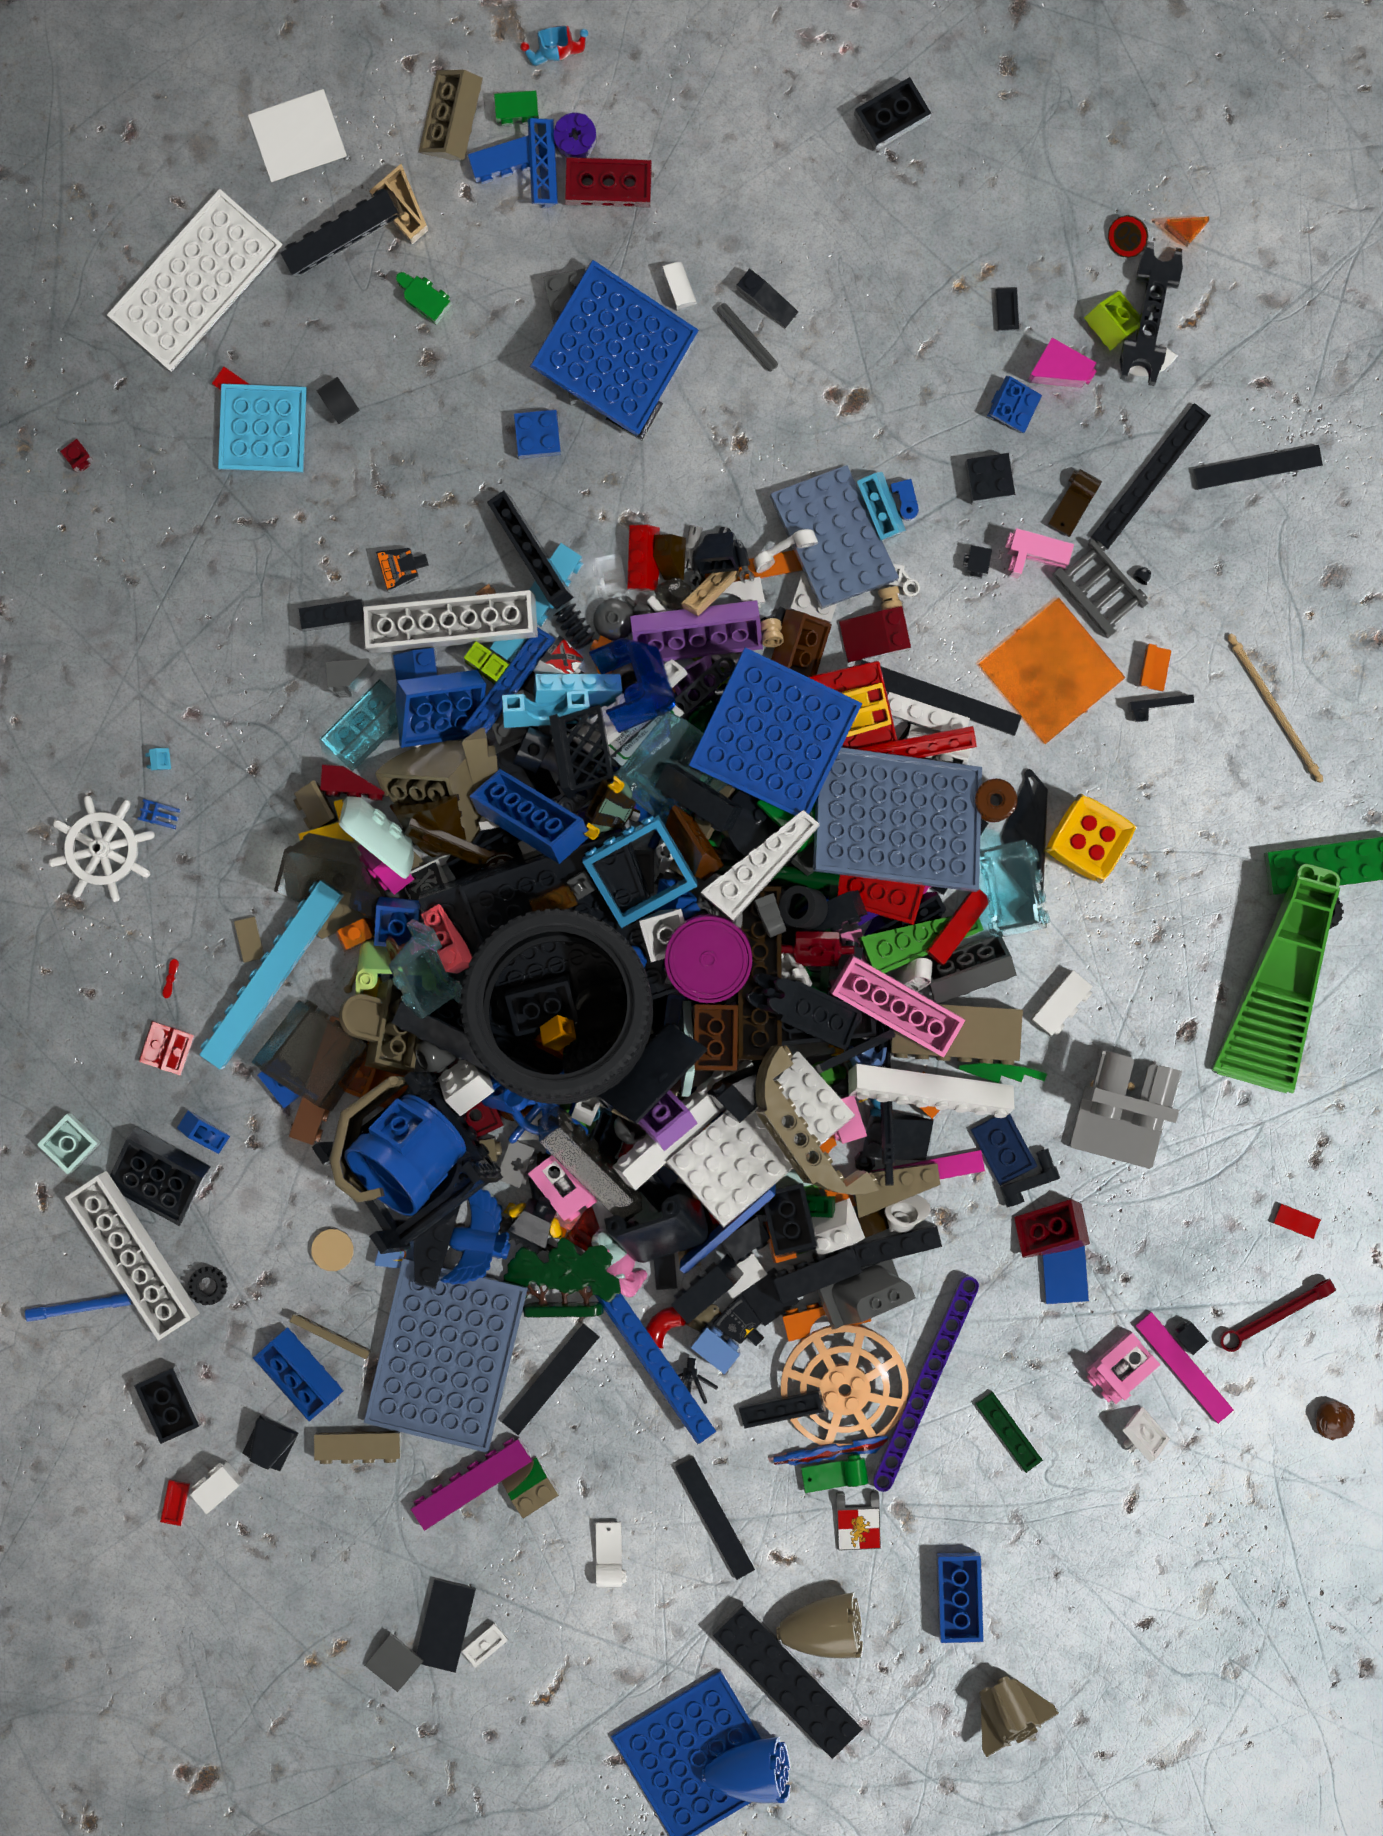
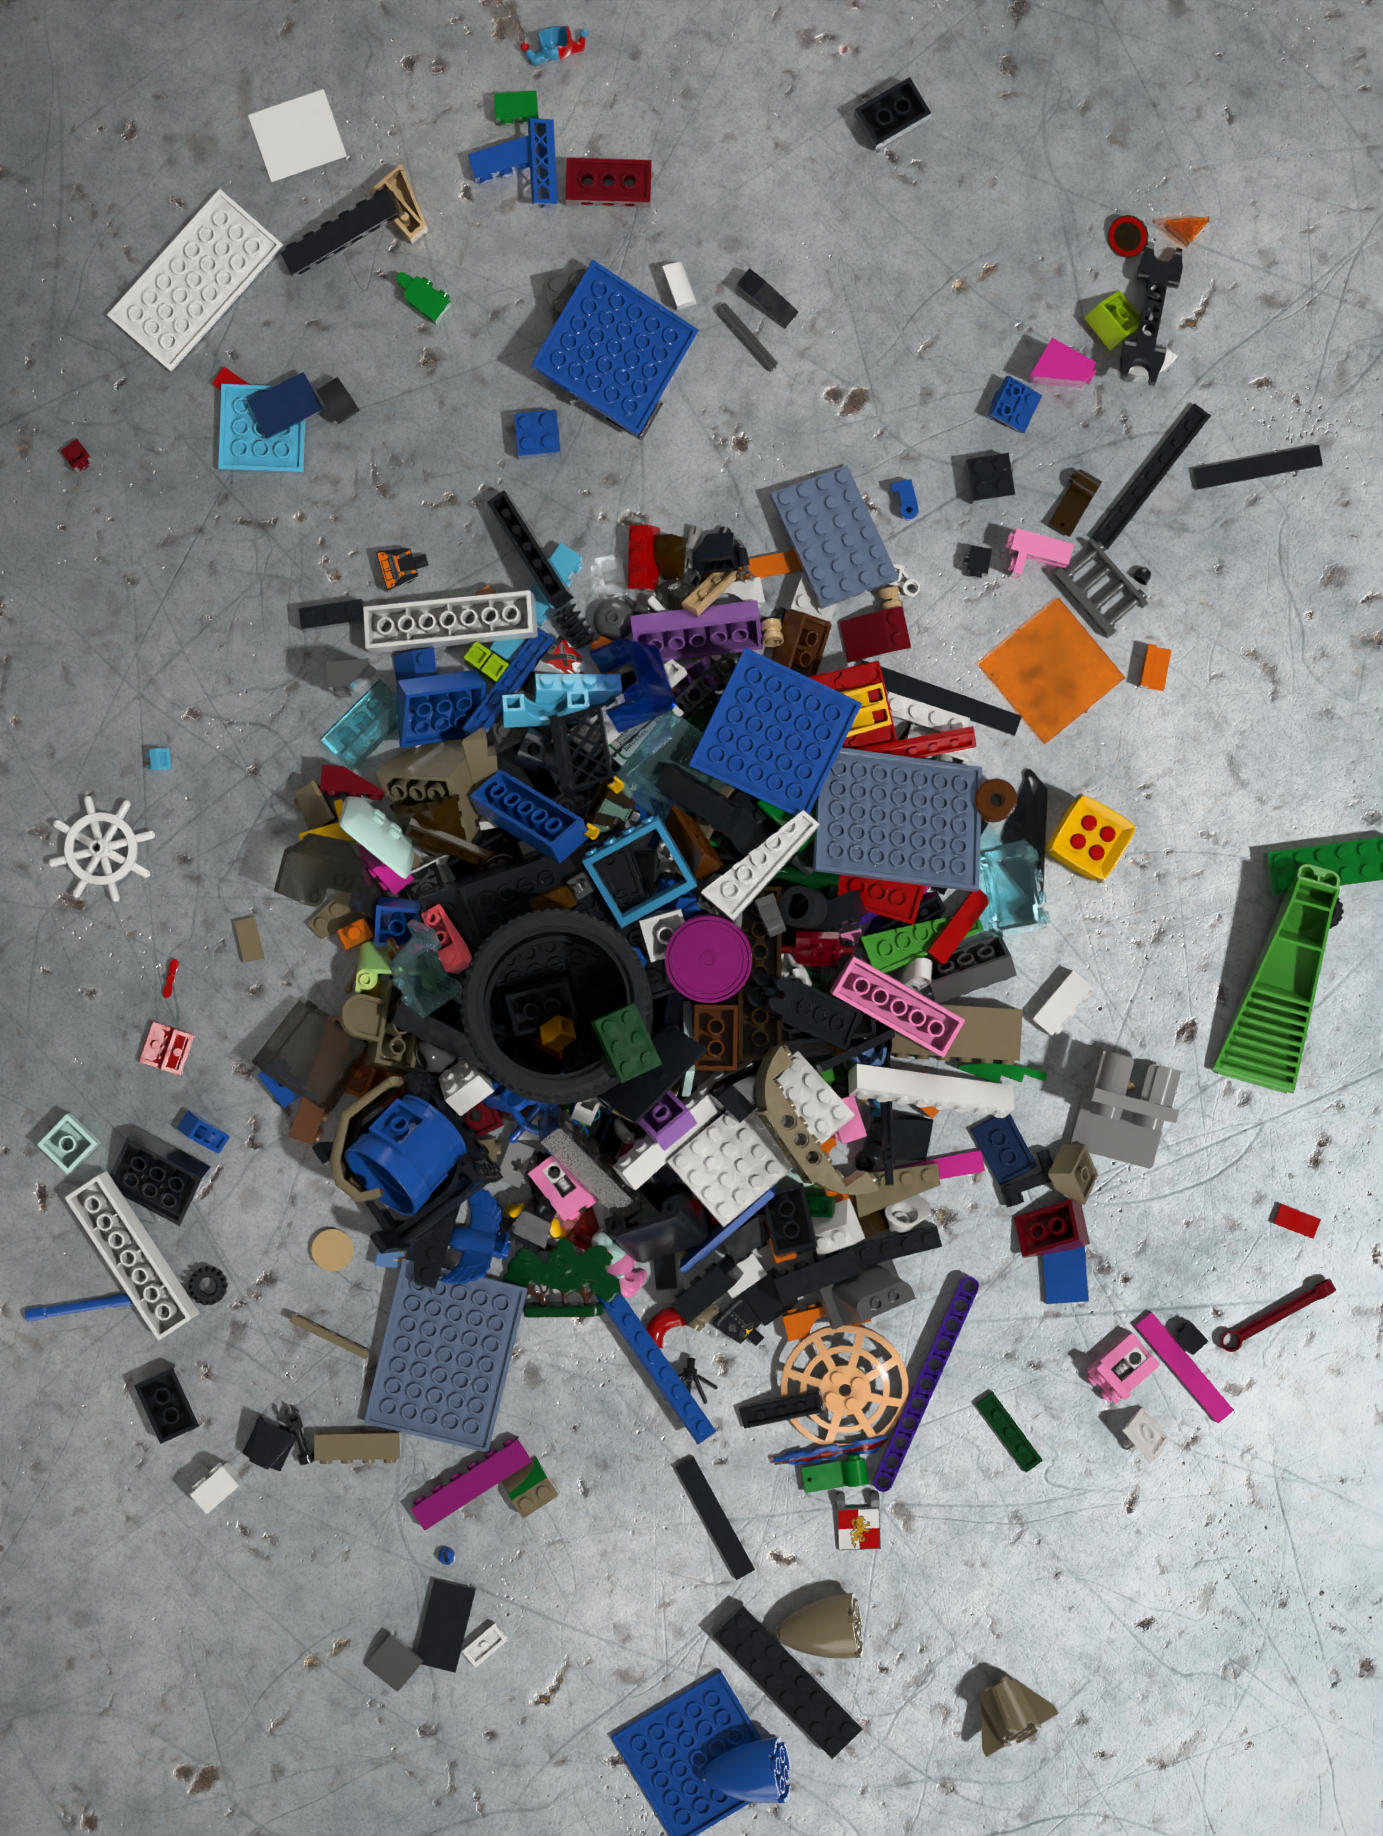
blue arm [137,799,181,830] -> none
red tile [160,1479,190,1526] -> none
medium azure brick [200,880,344,1070] -> none
blue slope [253,1327,344,1422] -> none
dark tan slope [419,70,483,160] -> none
black tile [502,1323,600,1435] -> none
dark purple brick [554,113,597,158] -> none
white door [596,1522,626,1588] -> none
medium blue brick [691,1324,740,1374] -> none
white piece [753,529,818,573] -> none
medium azure brick [857,472,906,540] -> none
blue brick [936,1552,984,1643] -> none
black tile [995,287,1019,332] -> none
black hinge [1128,694,1194,722] -> none
tan hose [1228,633,1324,783] -> none
reddish brown hair [1316,1401,1356,1441] -> none
none -> dark blue tile [247,372,324,439]
none -> black bar [285,1406,314,1465]
none -> blue hinge [438,1547,456,1565]
none -> dark green brick [590,1003,662,1083]
none -> dark tan slope [1048,1144,1098,1205]

